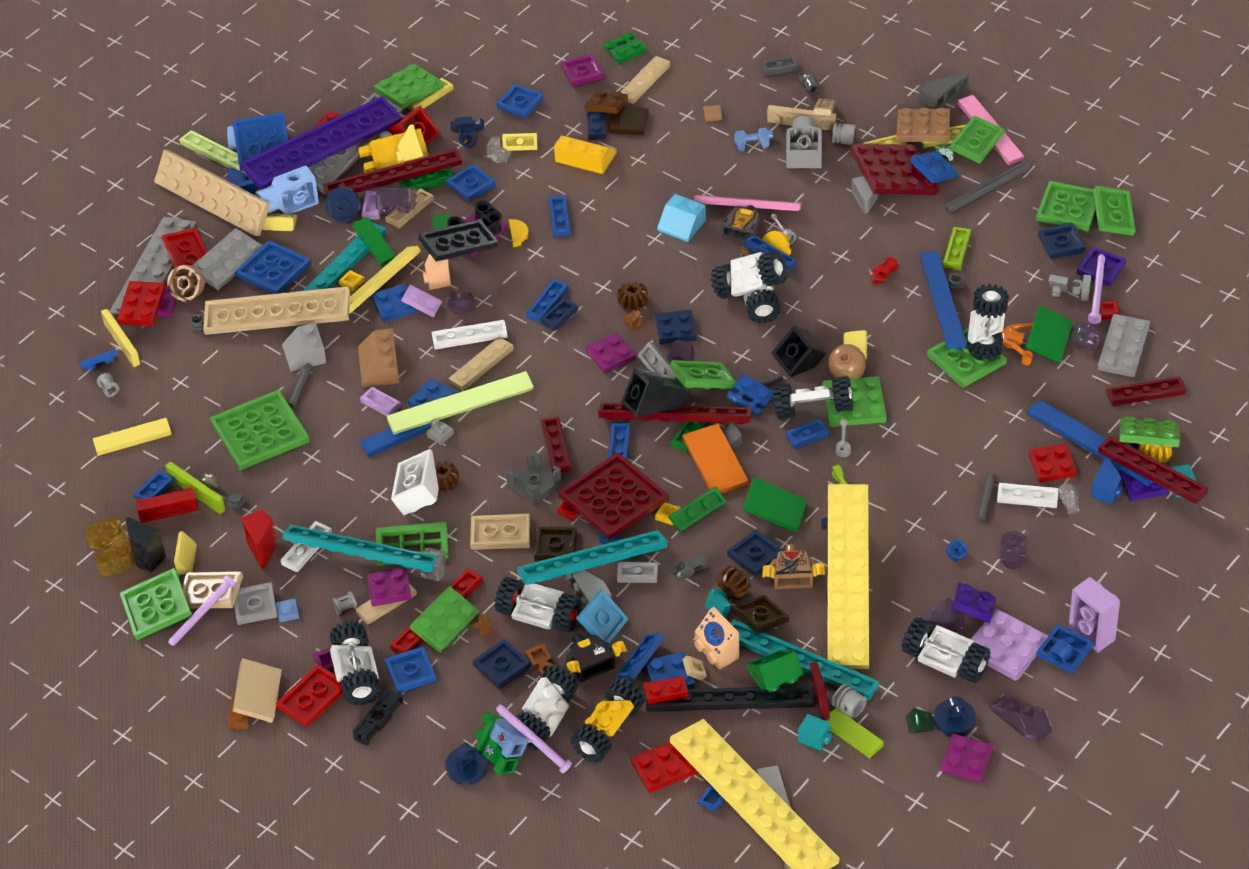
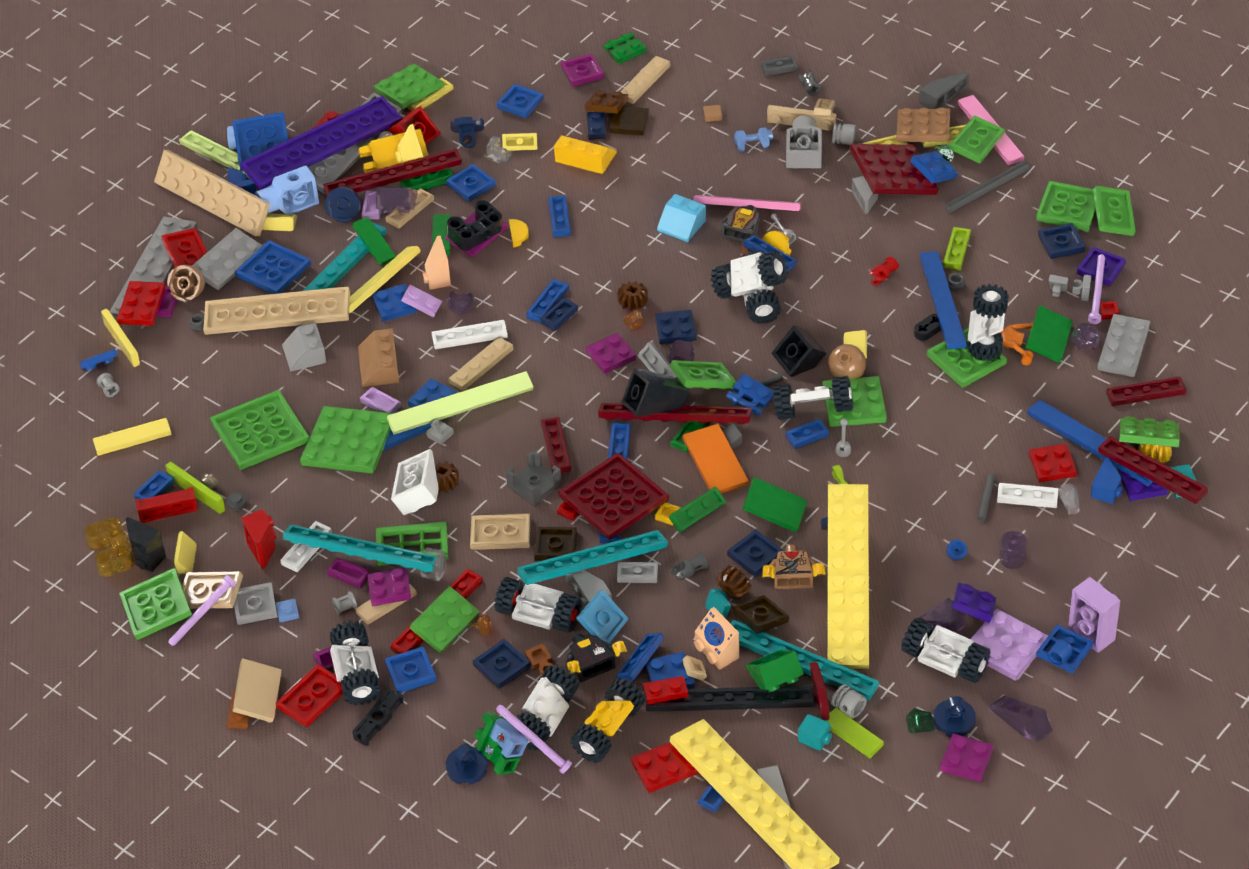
dark grey bar [288,363,312,408] -> none
yellow tile [339,270,365,292] -> none
black plate [418,219,499,262] -> none
none -> bright green plate [300,406,394,474]
none -> magenta tile [327,557,371,589]
none -> black beam [914,313,941,341]

